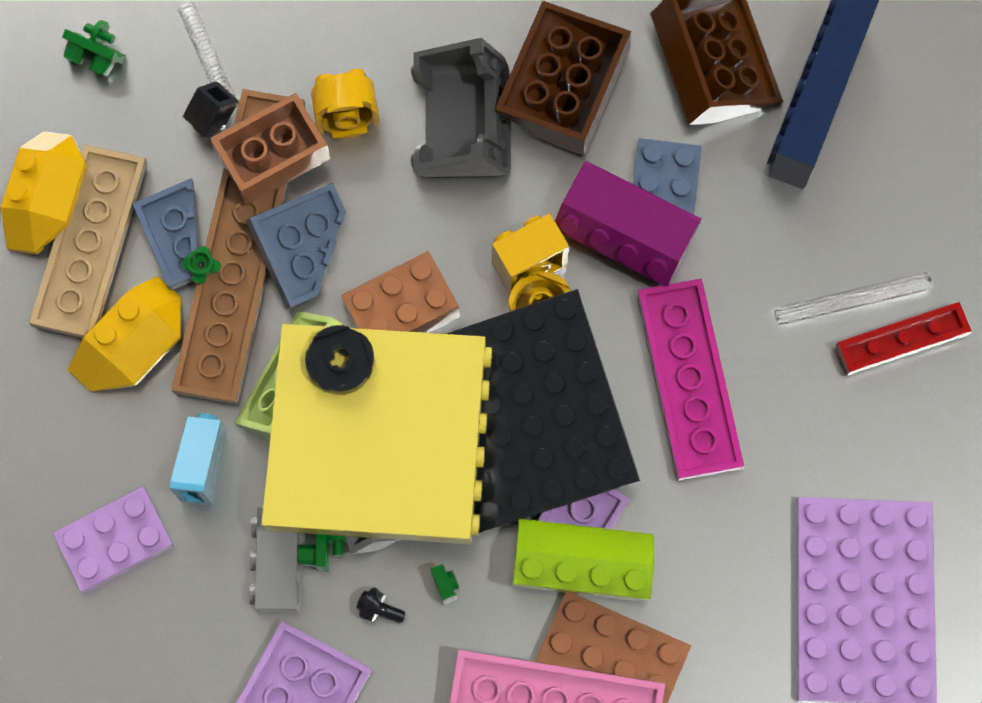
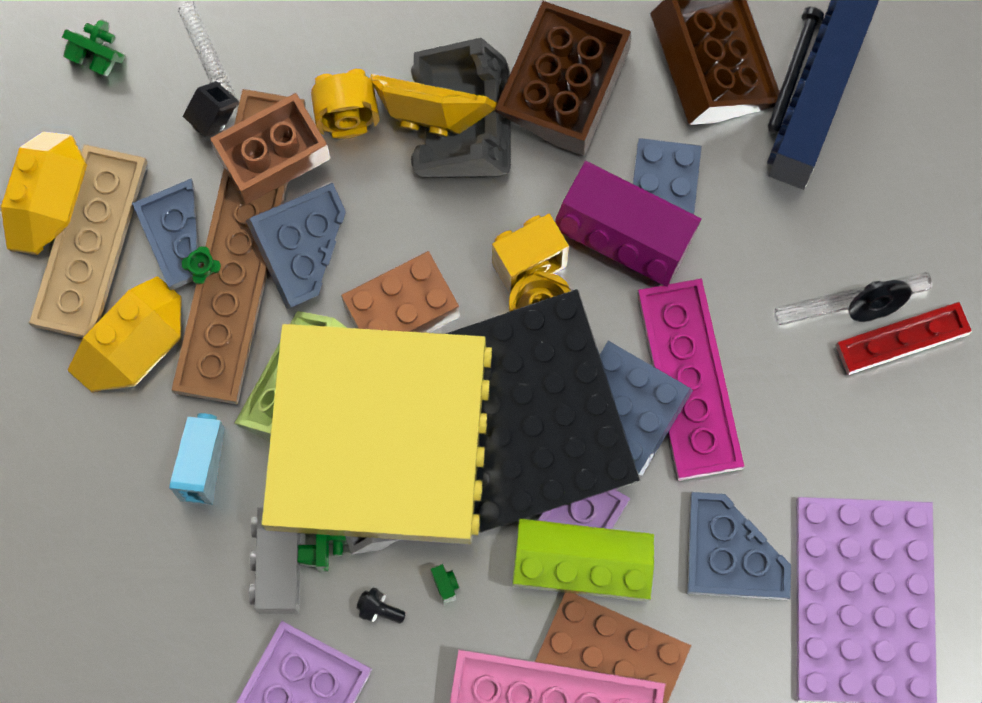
lavender plate [52,486,174,594] -> none
black plate [305,325,375,395] -> none
none -> yellow wedge [370,74,497,137]
none -> sand blue plate [600,340,693,476]
none -> sand blue plate [687,492,791,600]
none -> black bar [768,7,825,133]
none -> black dish [848,280,912,322]

